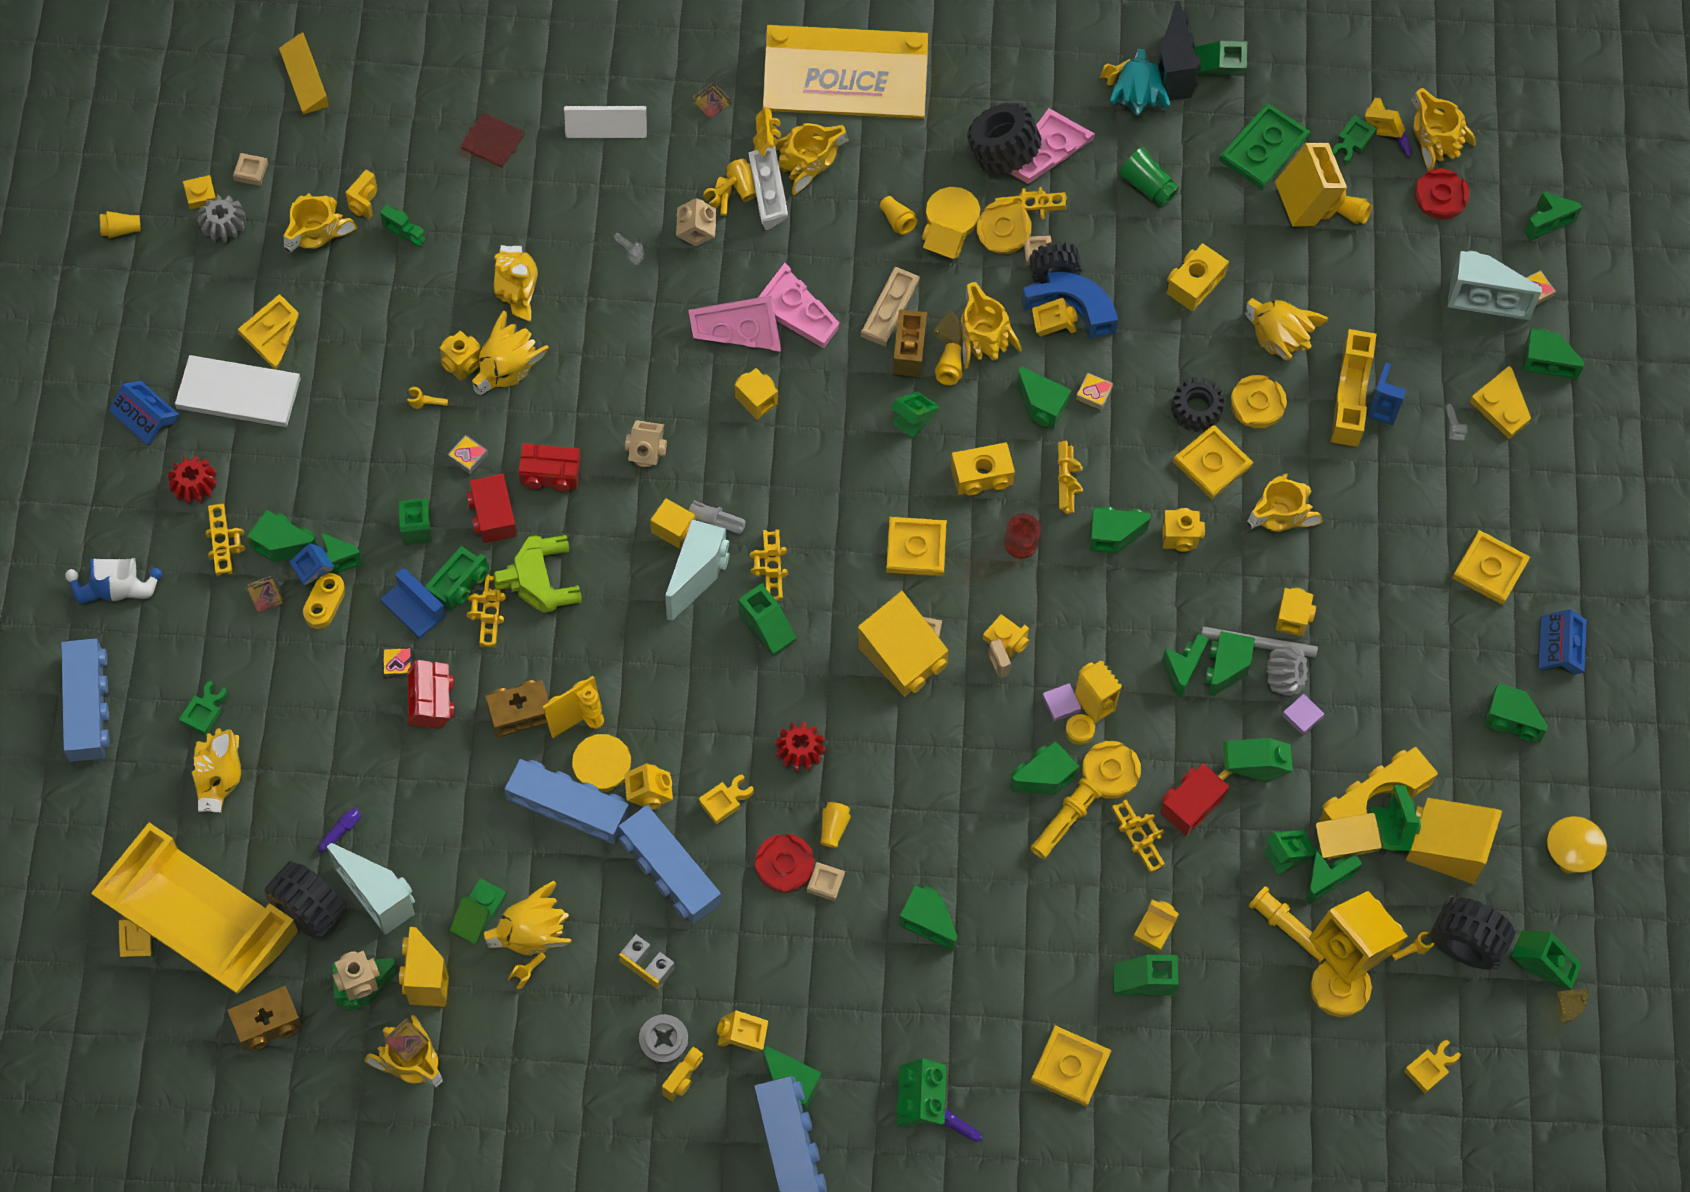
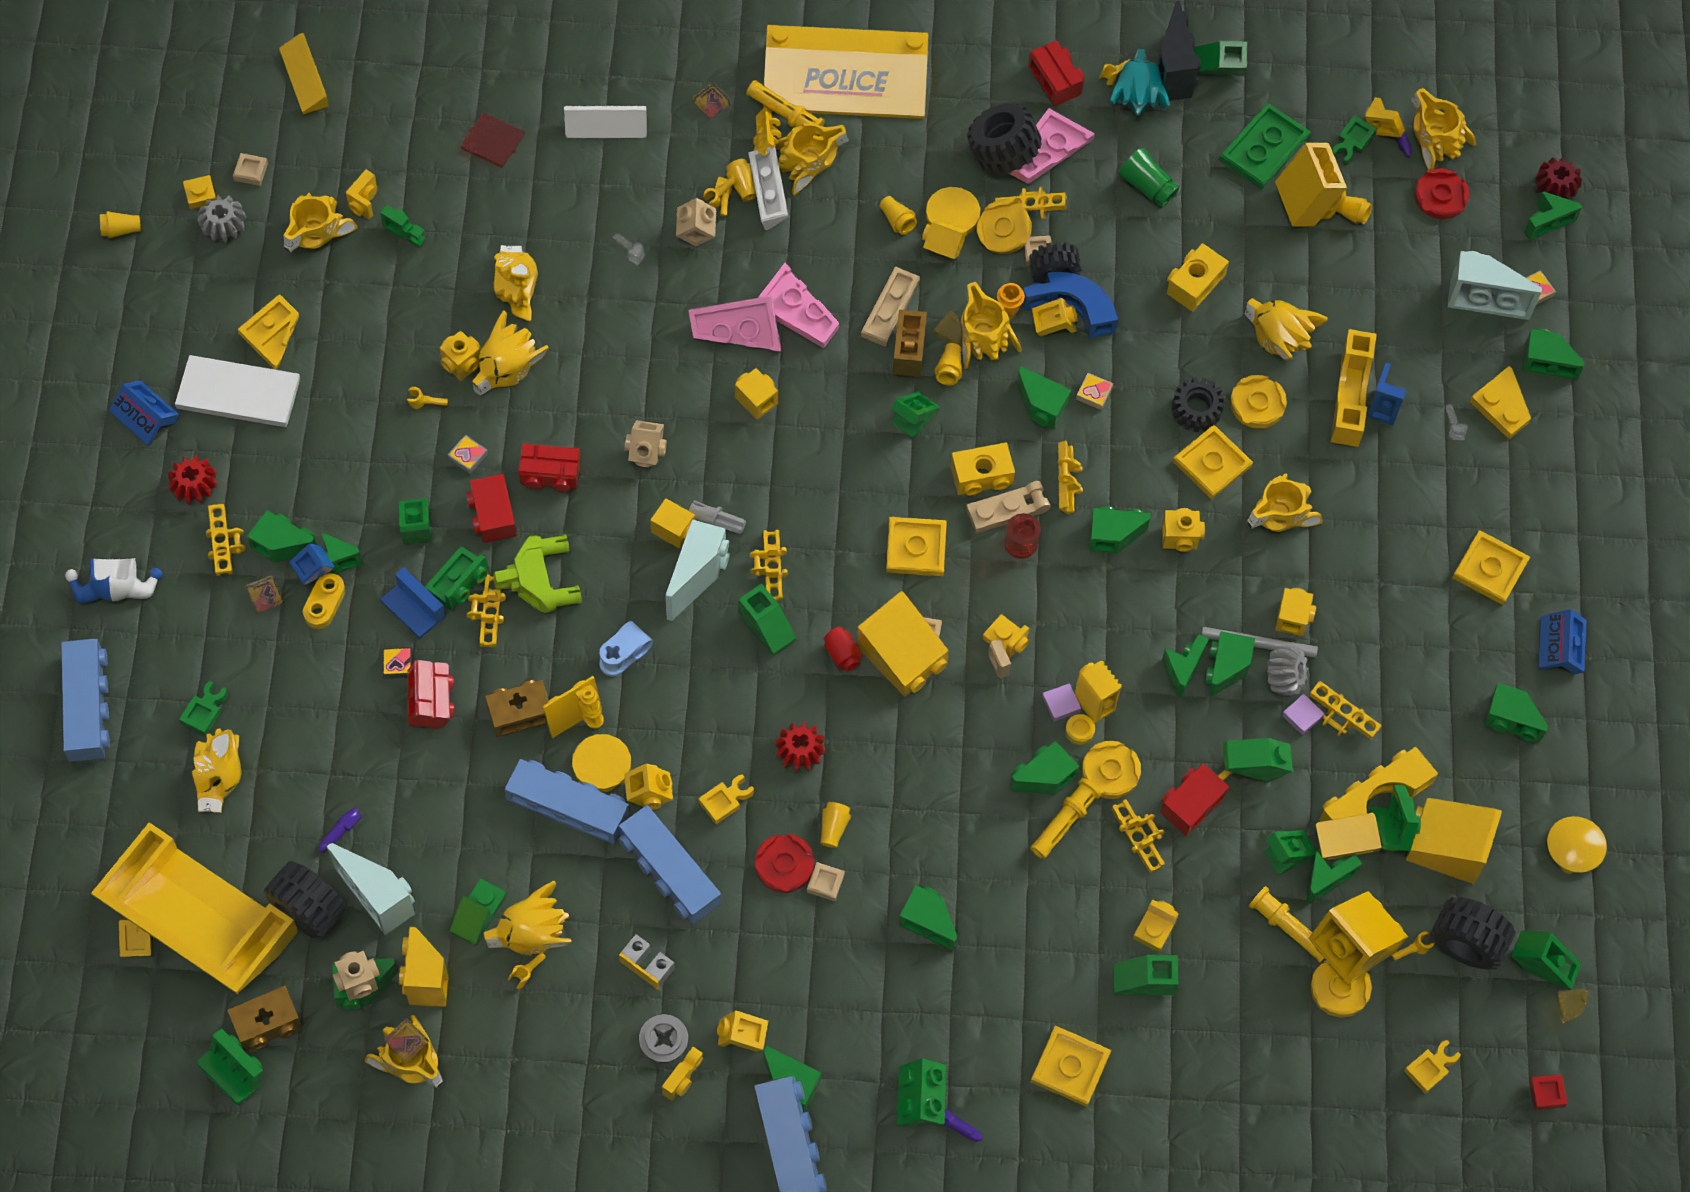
none -> green bracket [197,1028,264,1105]
none -> light blue piece [599,621,653,677]
none -> yellow pin [746,80,825,136]
none -> red brick [823,627,863,672]
none -> tan plate [966,481,1051,534]
none -> light orange cone [997,283,1025,319]
none -> red brick [1028,40,1085,106]
none -> yellow piece [1309,681,1382,740]
none -> red plate [1529,1074,1568,1110]
none -> dark red gear [1535,156,1582,200]

